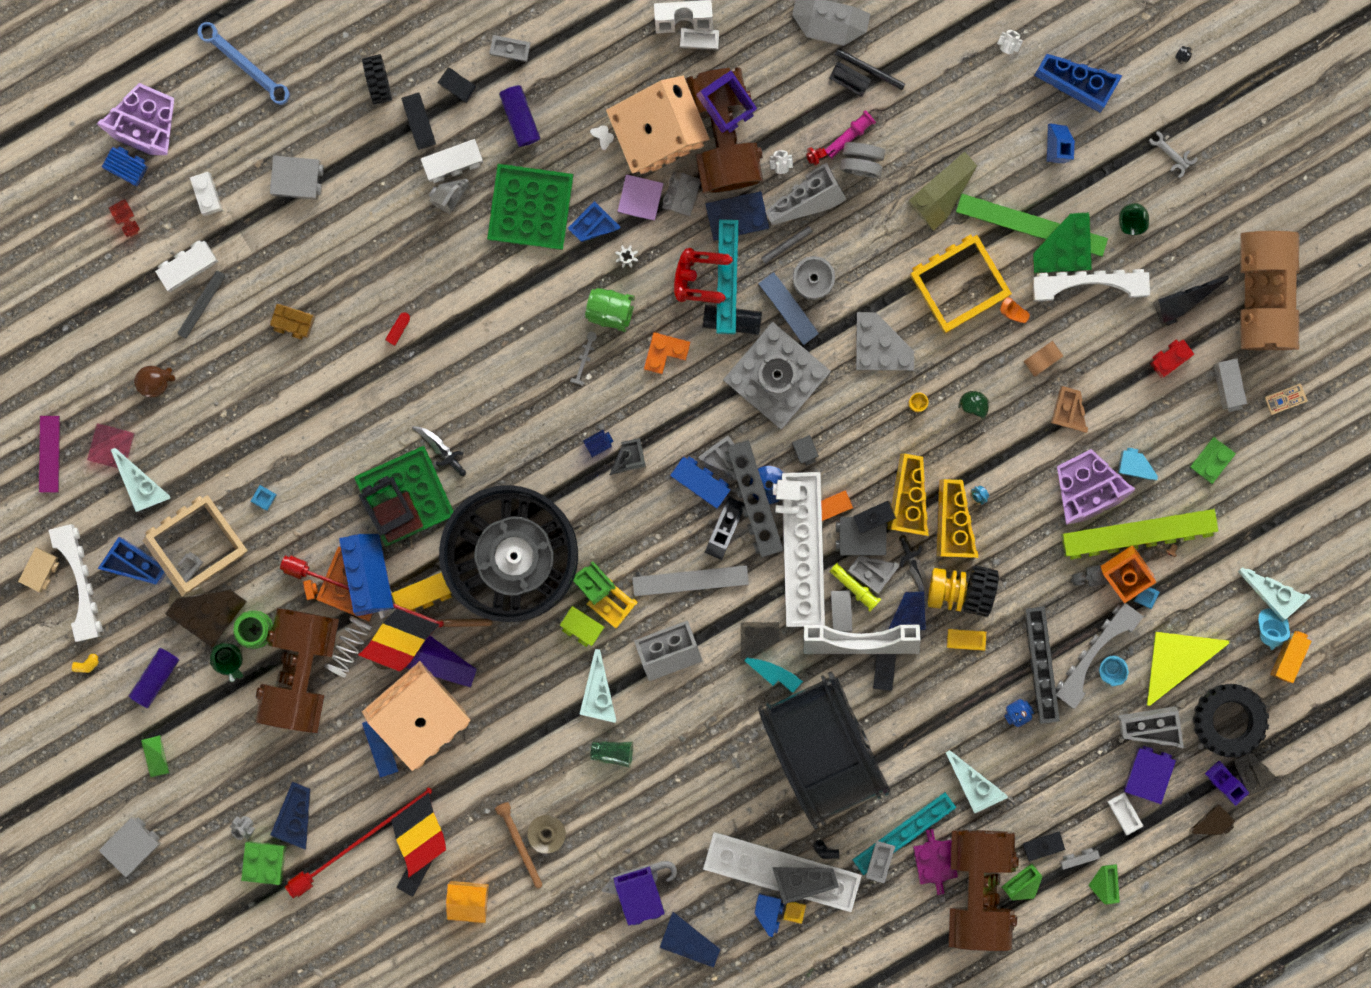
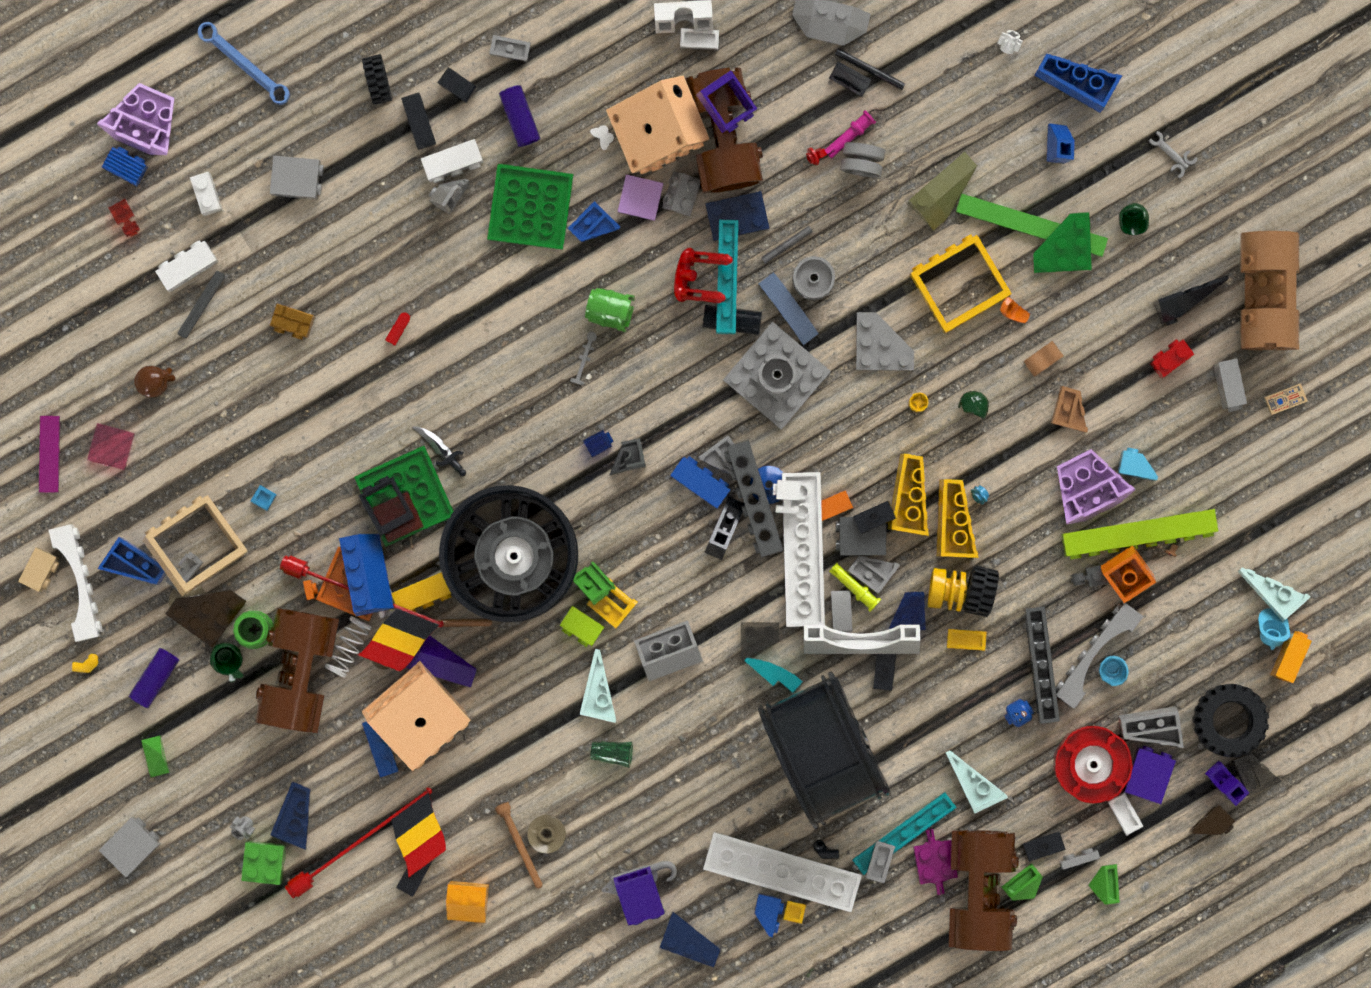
light aqua wing [111,448,170,512] -> none
white gear [615,245,638,268] -> none
light grey tile [632,565,749,596] -> none
orange plate [644,332,691,374] -> none
light grey wedge [765,163,847,225] -> none
white gear [770,150,793,174] -> none
dark grey wing [772,867,839,904] -> none
dark grey brick [792,435,819,466] -> none
piece [899,535,928,604] -> none
white arch [1032,269,1150,302] -> none
dark azure tile [1134,587,1159,609] -> none
neon yellow tile [1147,632,1229,706] -> none
black plate [1175,46,1192,64] -> none
bright green plate [1190,437,1236,484] -> none
none -> red piece [1053,726,1133,804]

